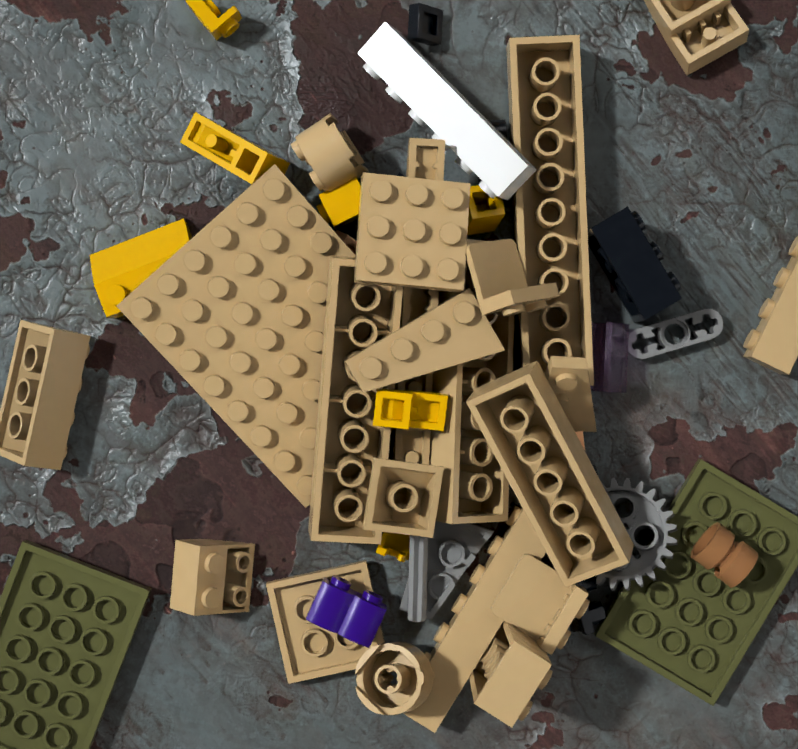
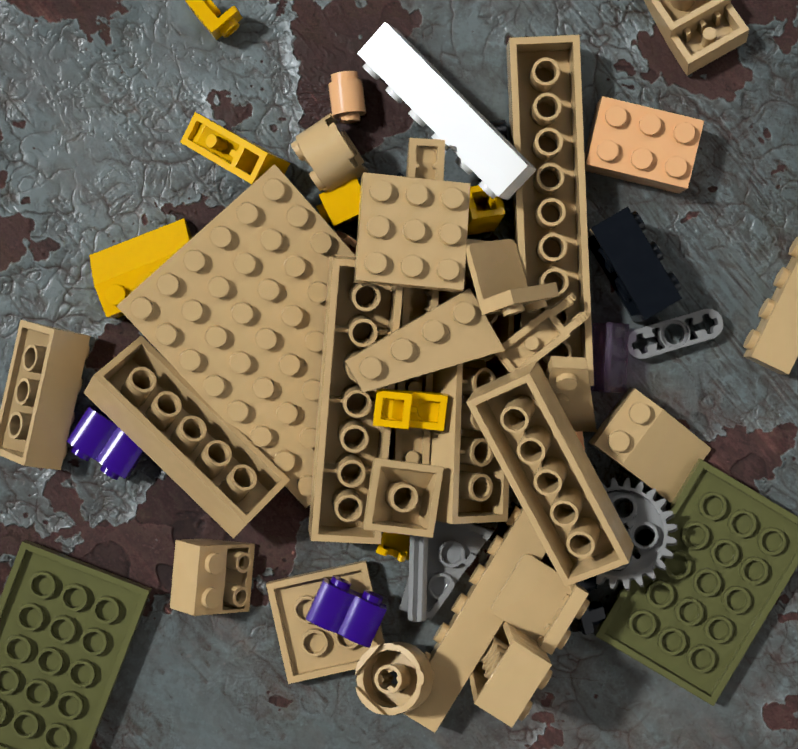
black plate [408,3,443,46] -> none
medium nougat wheel [690,522,758,588] -> none
none -> dark purple brick [66,406,145,480]
none -> tan brick [84,335,290,539]
none -> light nougat brick [328,71,366,124]
none -> tan hinge [495,293,590,373]
none -> light nougat brick [585,96,704,194]
none -> tan slope [589,388,712,503]

